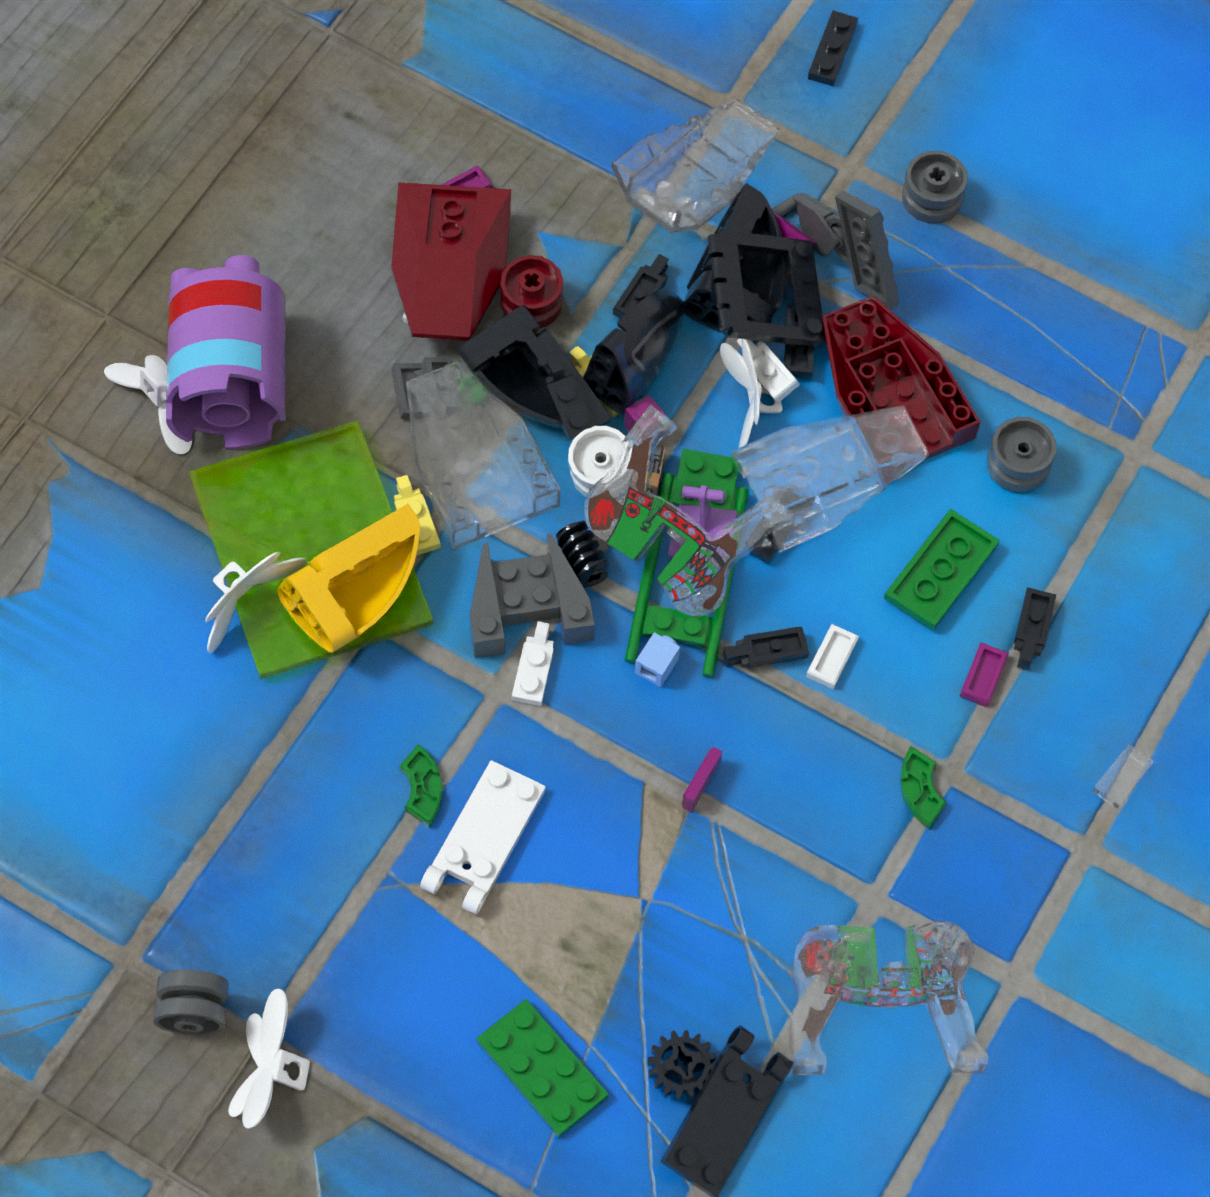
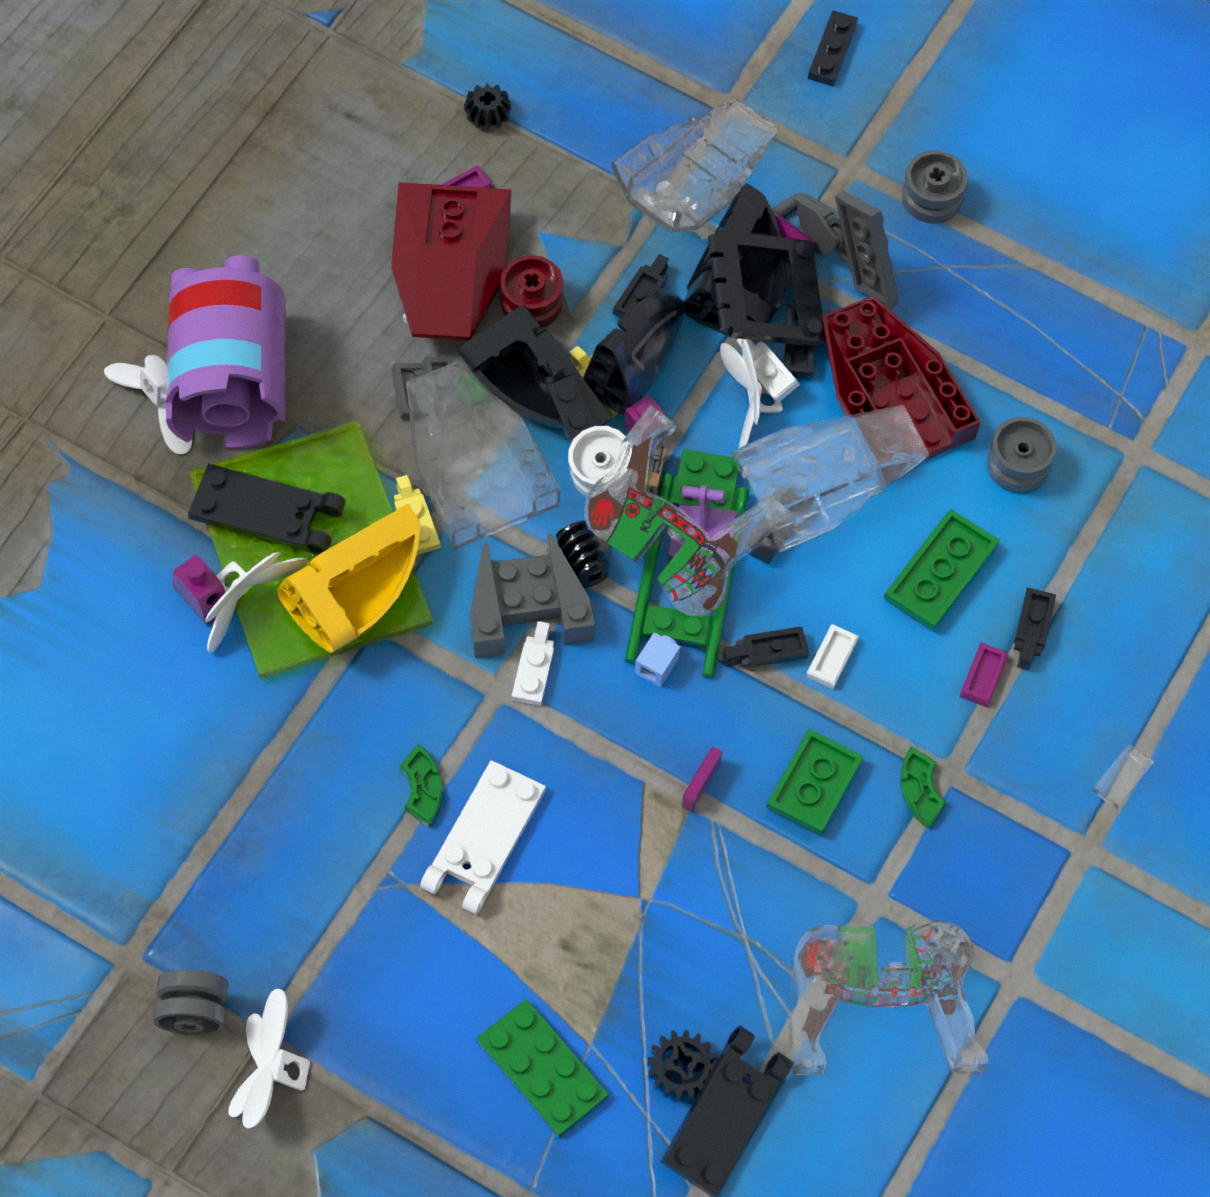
none -> magenta torso [172,555,226,626]
none -> black hinge [188,463,346,555]
none -> black gear [464,82,511,131]
none -> green plate [766,729,864,836]

